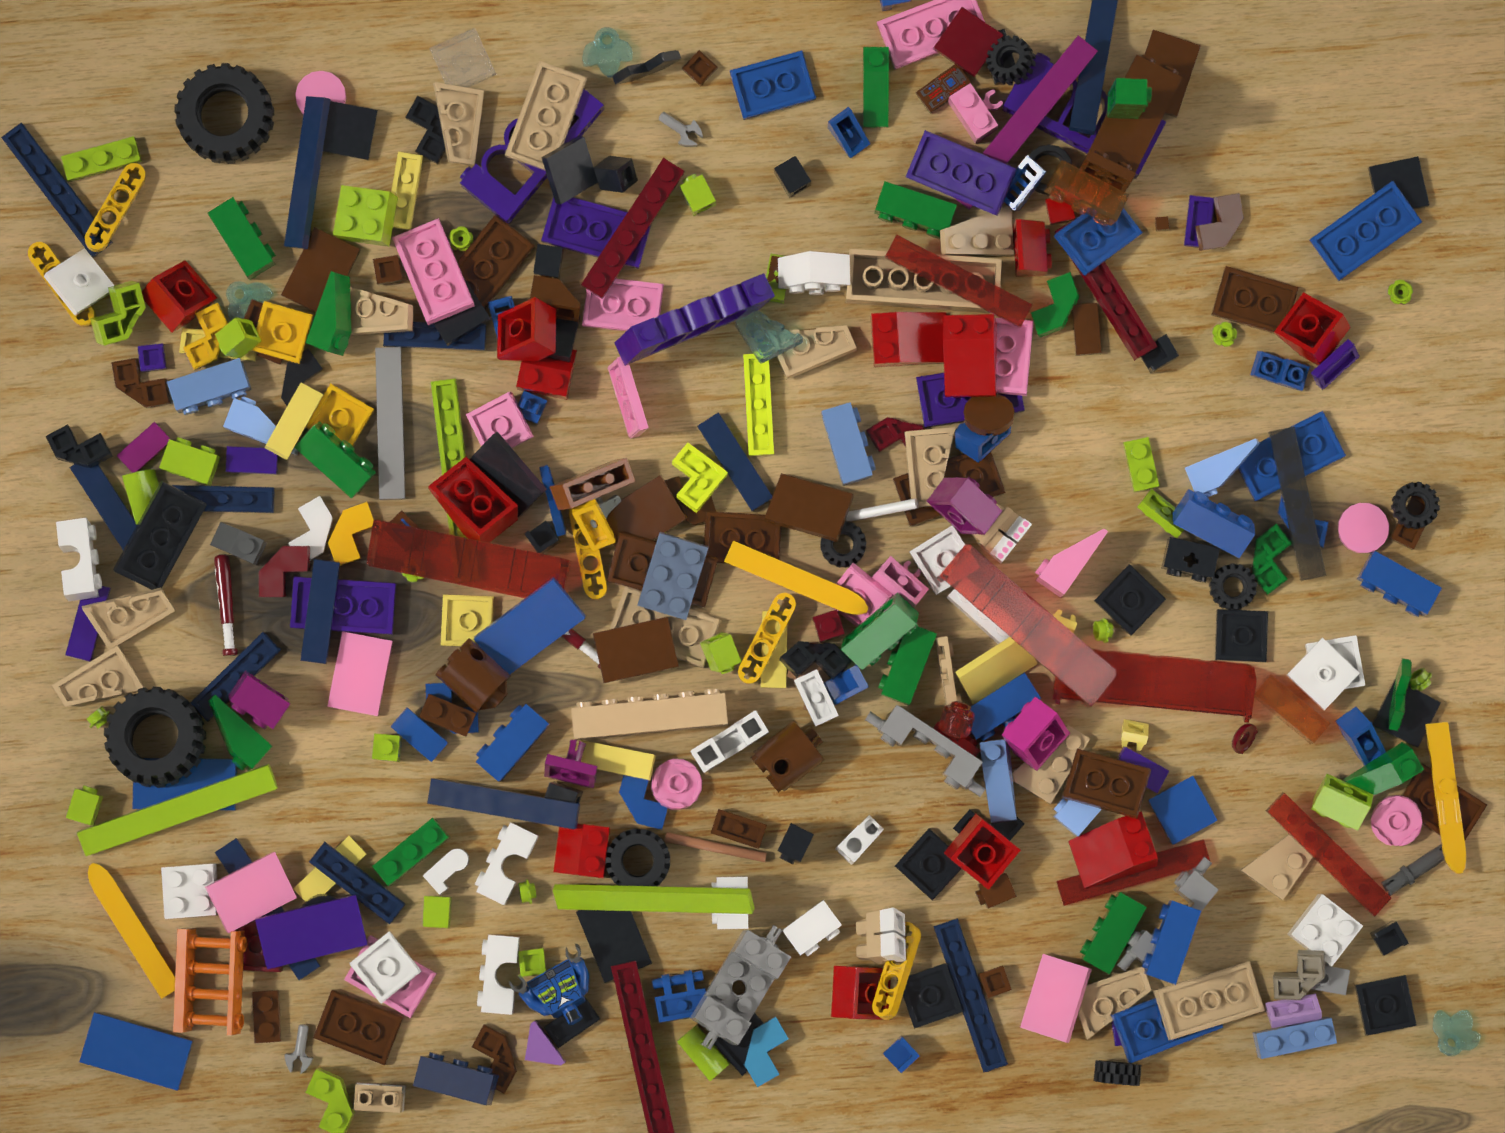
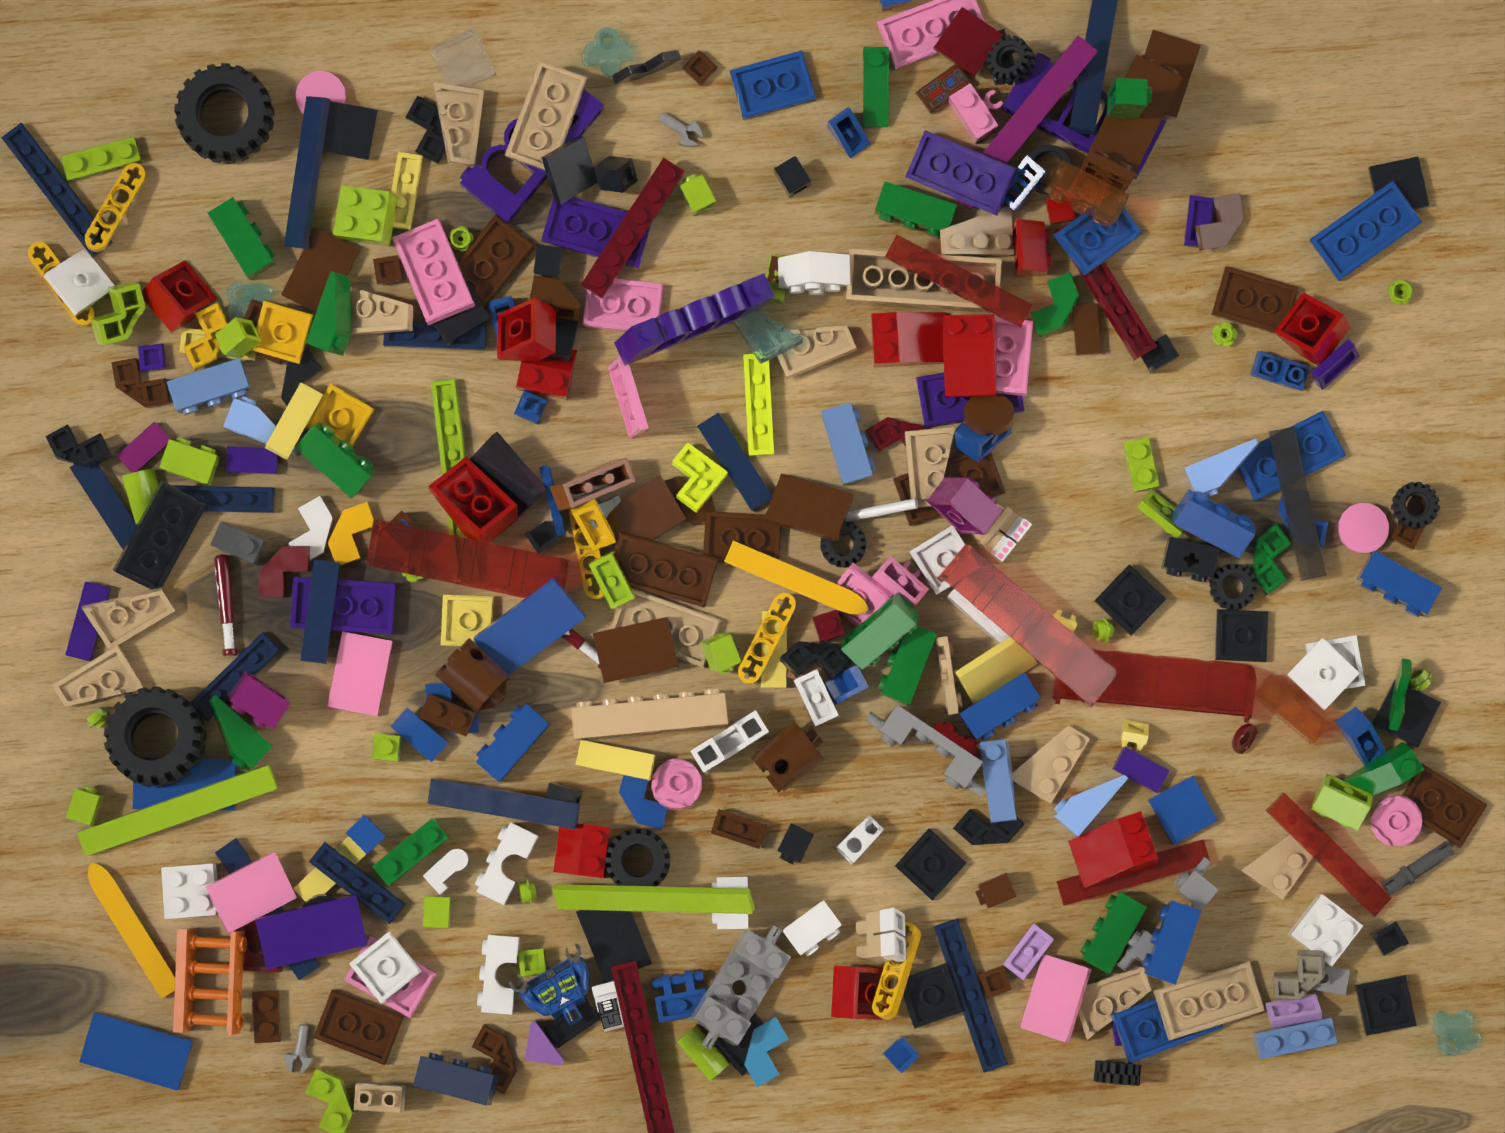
white arch [56,518,102,601] -> none
light grey tile [375,347,405,500] -> none
bright pink tile [466,392,534,448] -> none
magenta tile [544,740,597,789] -> none
sand blue plate [637,532,709,620] -> none
nougat bar [665,832,767,862] -> none
clear red head [939,701,975,741] -> none
red slope [944,814,1021,890] -> none
dark pink brick [1002,697,1070,771] -> none
bright pink slope [1035,529,1108,598] -> none
reddish brown tile [1063,748,1151,819] -> none
reddish brown piece [1155,216,1169,231] -> none
yellow piece [1425,722,1466,874] -> none
none -> blue panel [346,815,387,854]
none -> lime plate [588,552,635,609]
none -> leg [591,981,624,1032]
none -> lavender plate [1003,923,1054,980]

